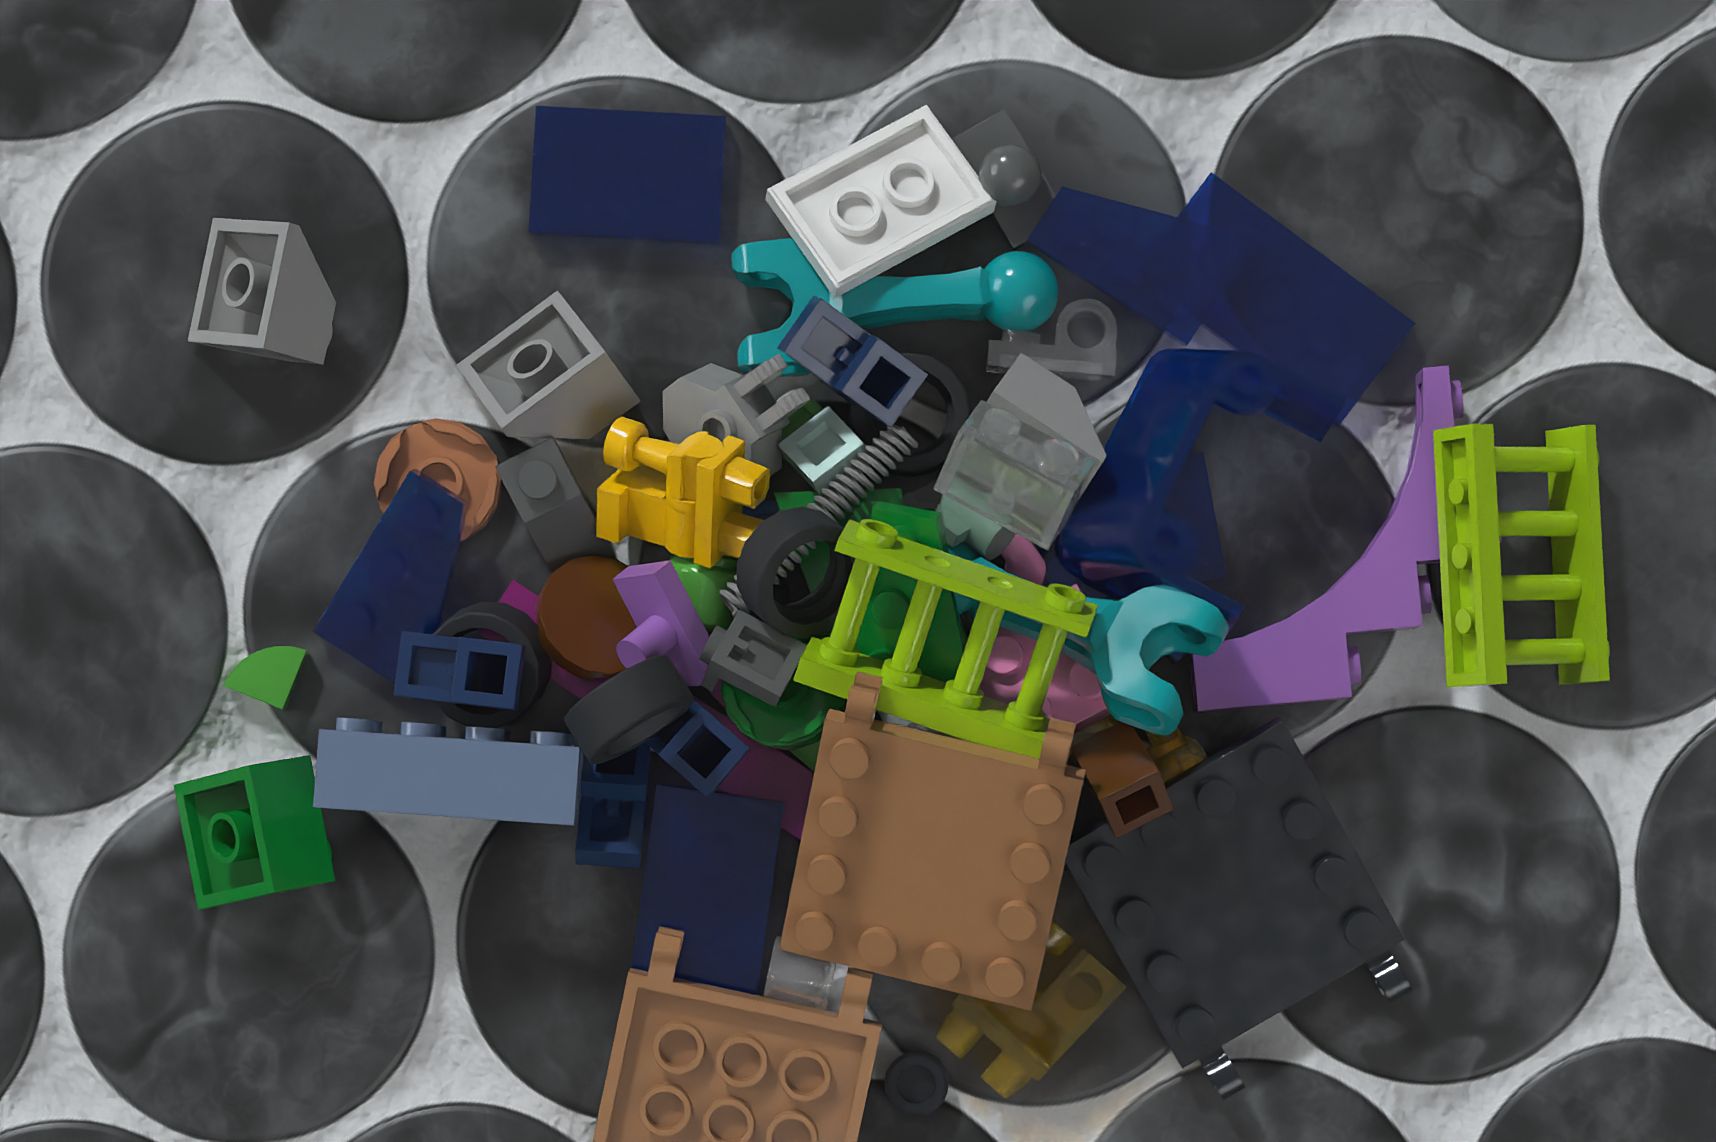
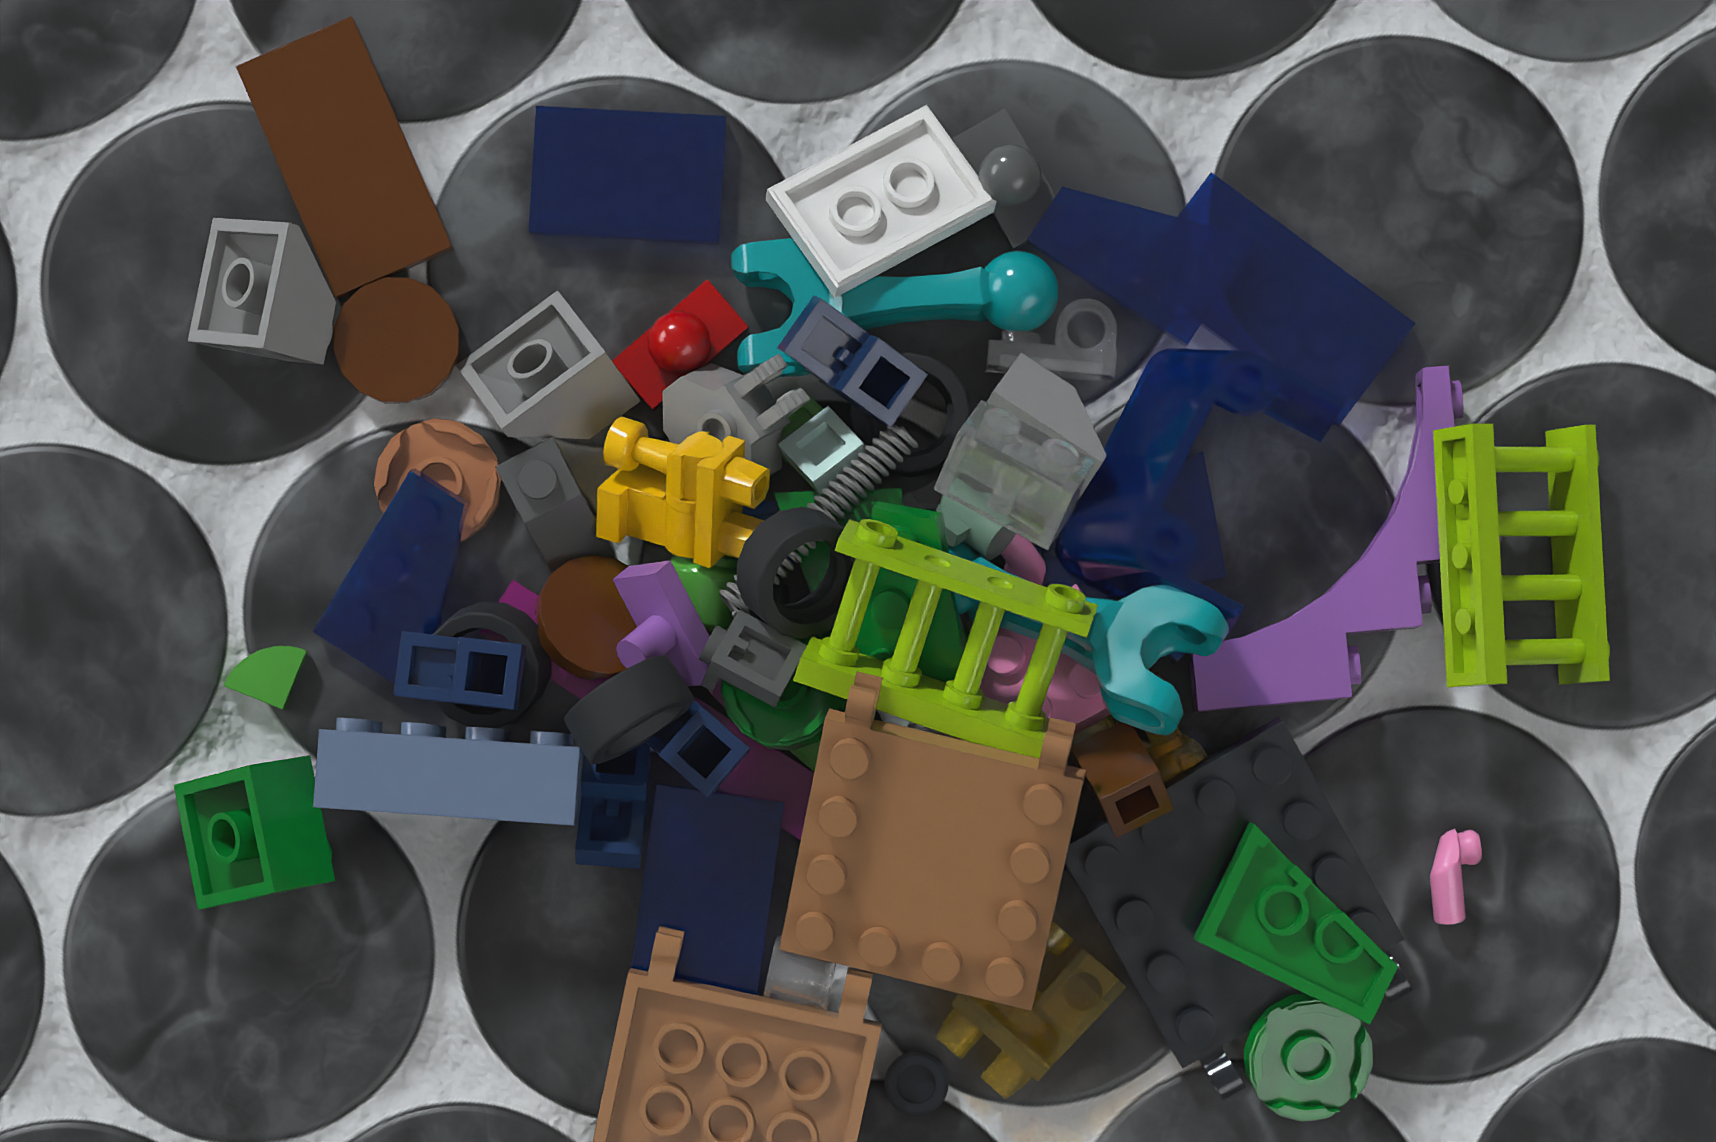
none -> reddish brown tile [236,16,454,299]
none -> reddish brown tile [333,277,460,404]
none -> red tile [612,279,749,412]
none -> green wing [1193,822,1398,1025]
none -> tile [1244,993,1373,1122]
none -> bright pink arm [1430,828,1482,925]

